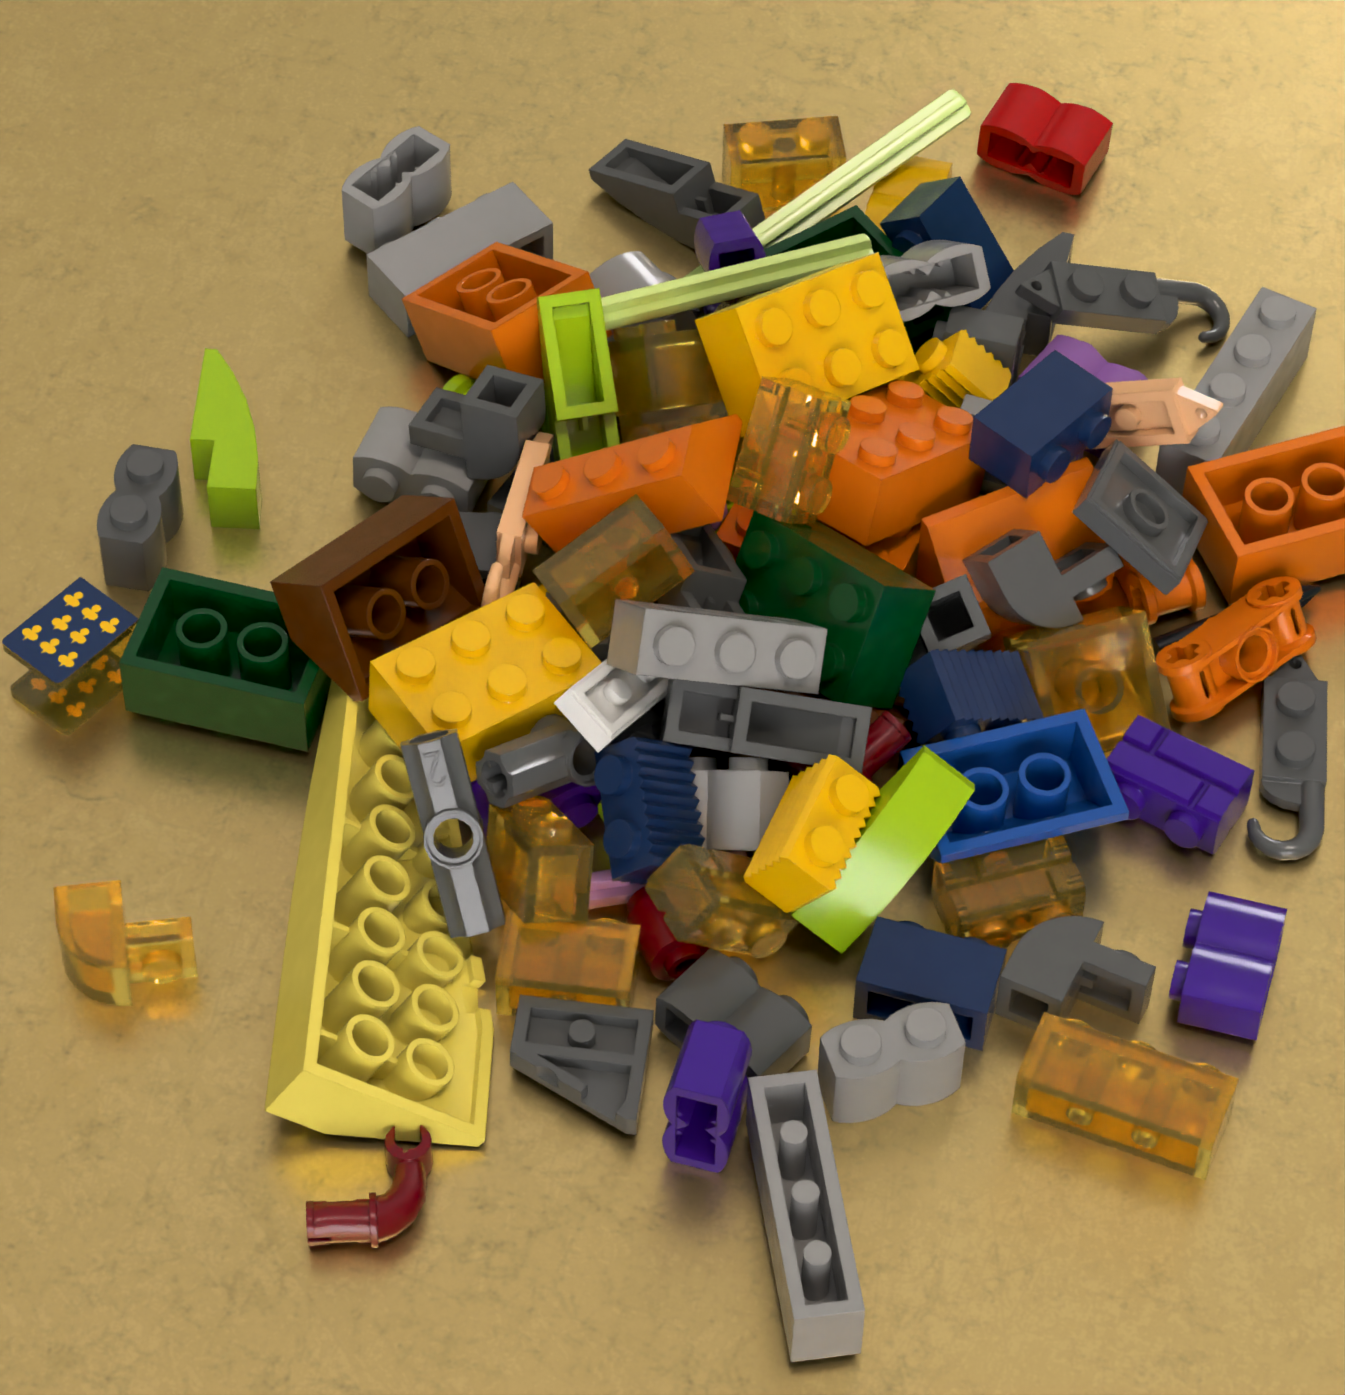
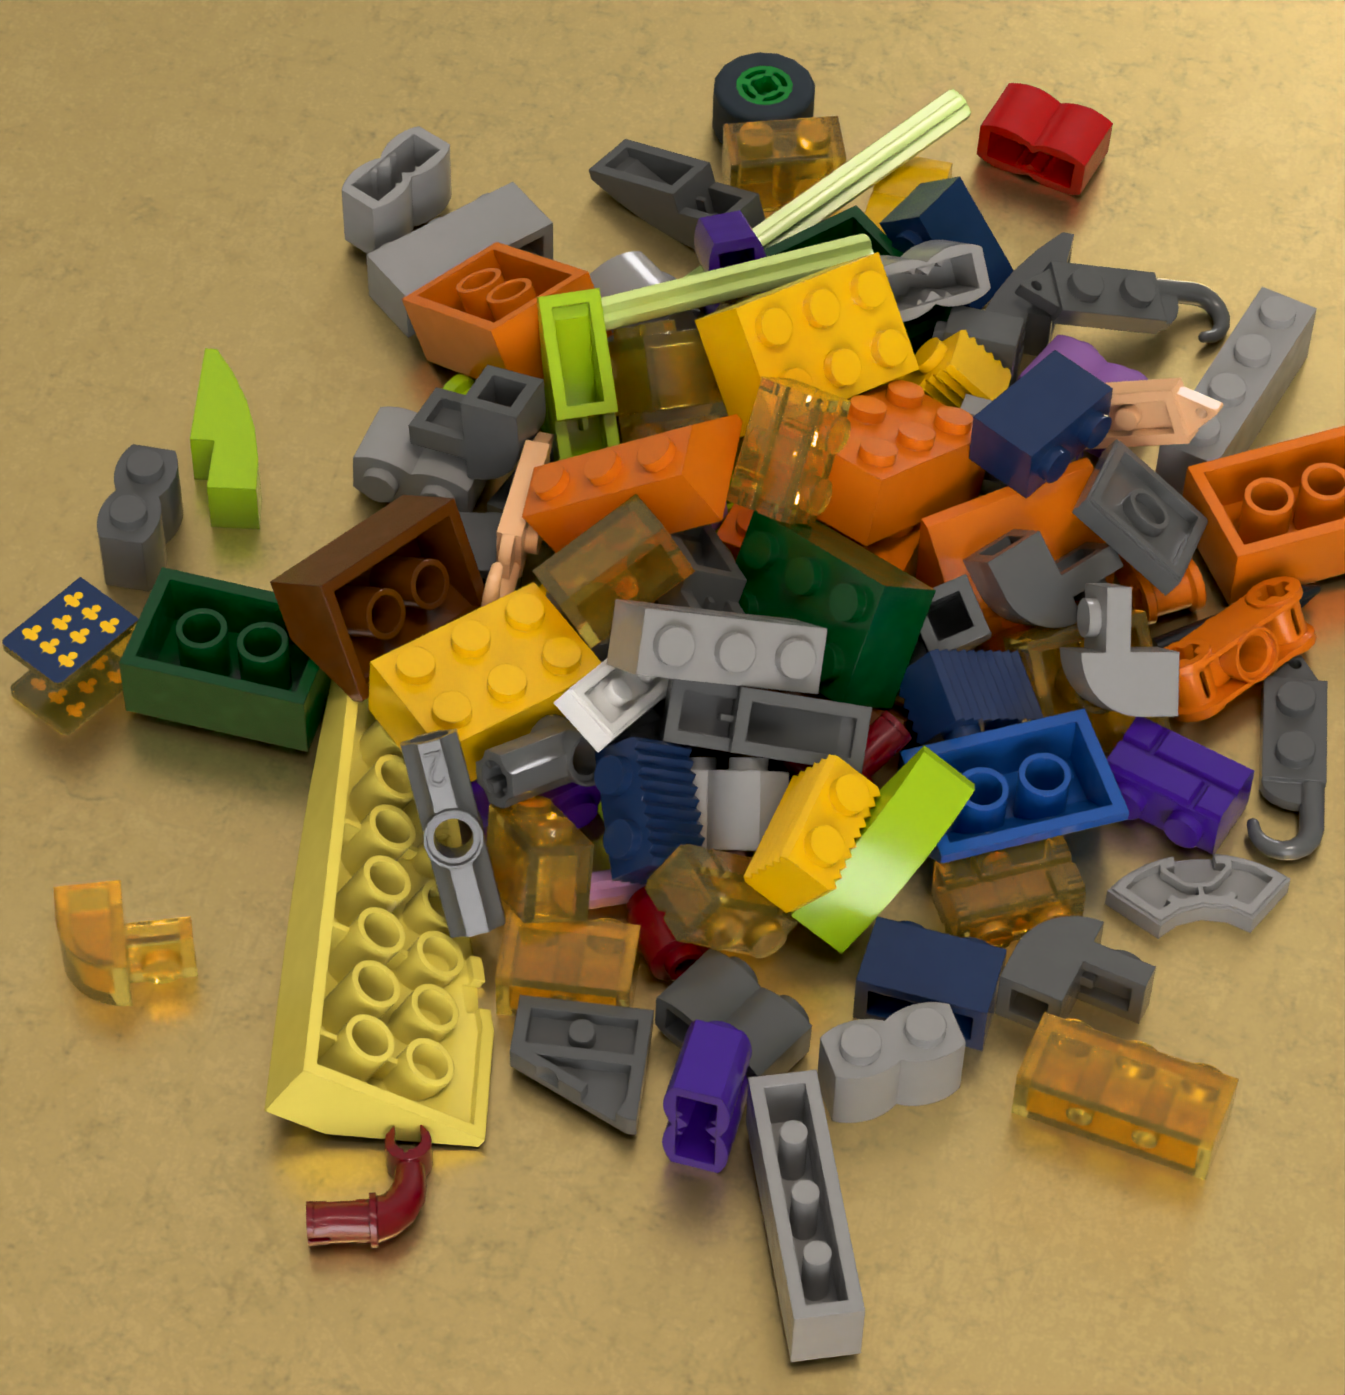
dark purple brick [1169,891,1287,1040] -> none
none -> black wheel [712,52,815,160]
none -> light grey brick [1060,583,1180,717]
none -> light grey tile [1105,854,1291,939]

